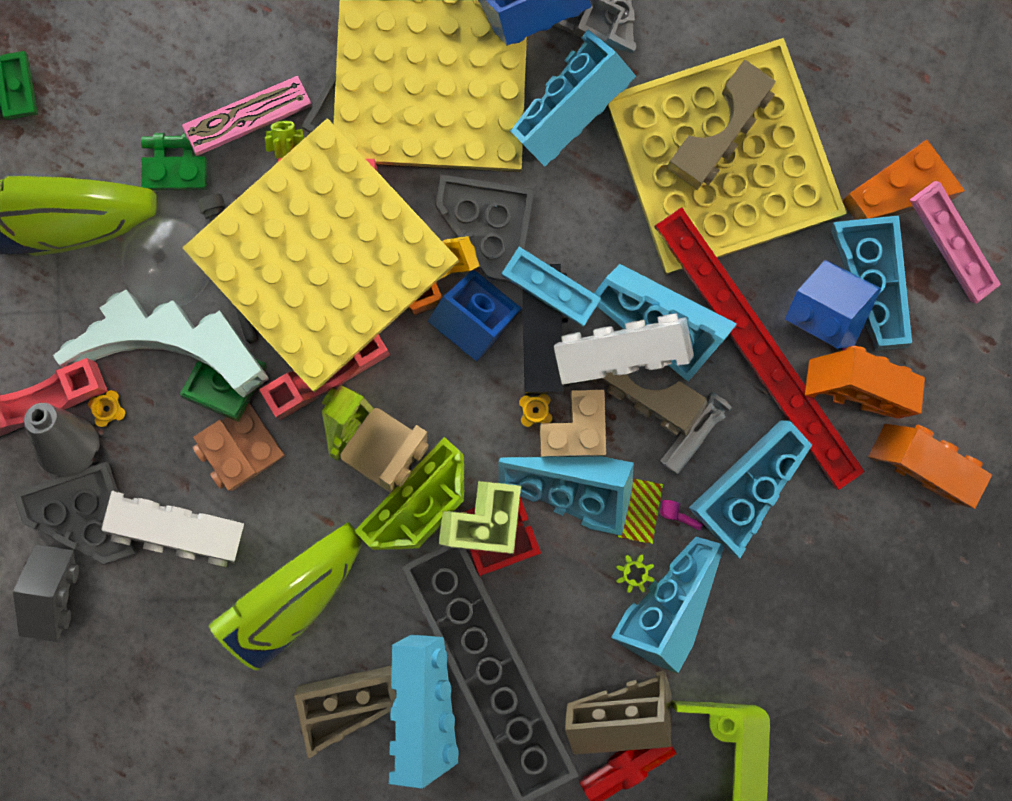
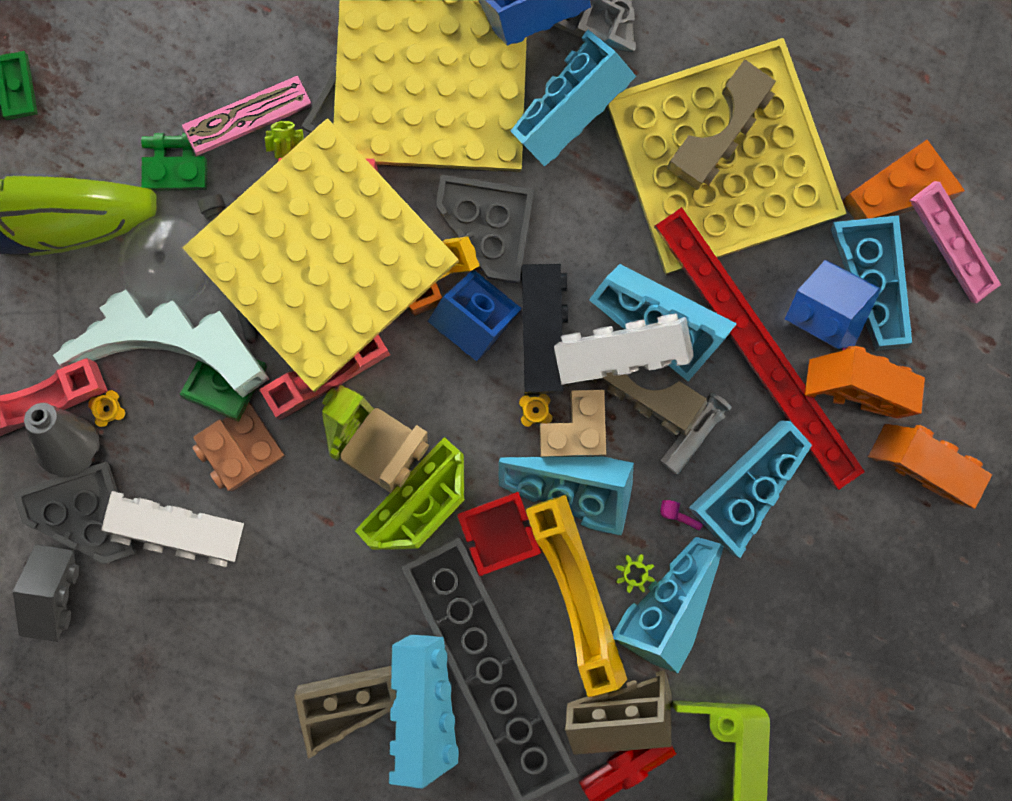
lime panel [209,522,362,671] -> none
yellowish green brick [439,481,521,553] -> none
medium azure plate [502,247,601,327] -> none
clear neon green sticker [618,478,663,544] -> none
none -> yellow arch [525,495,628,698]

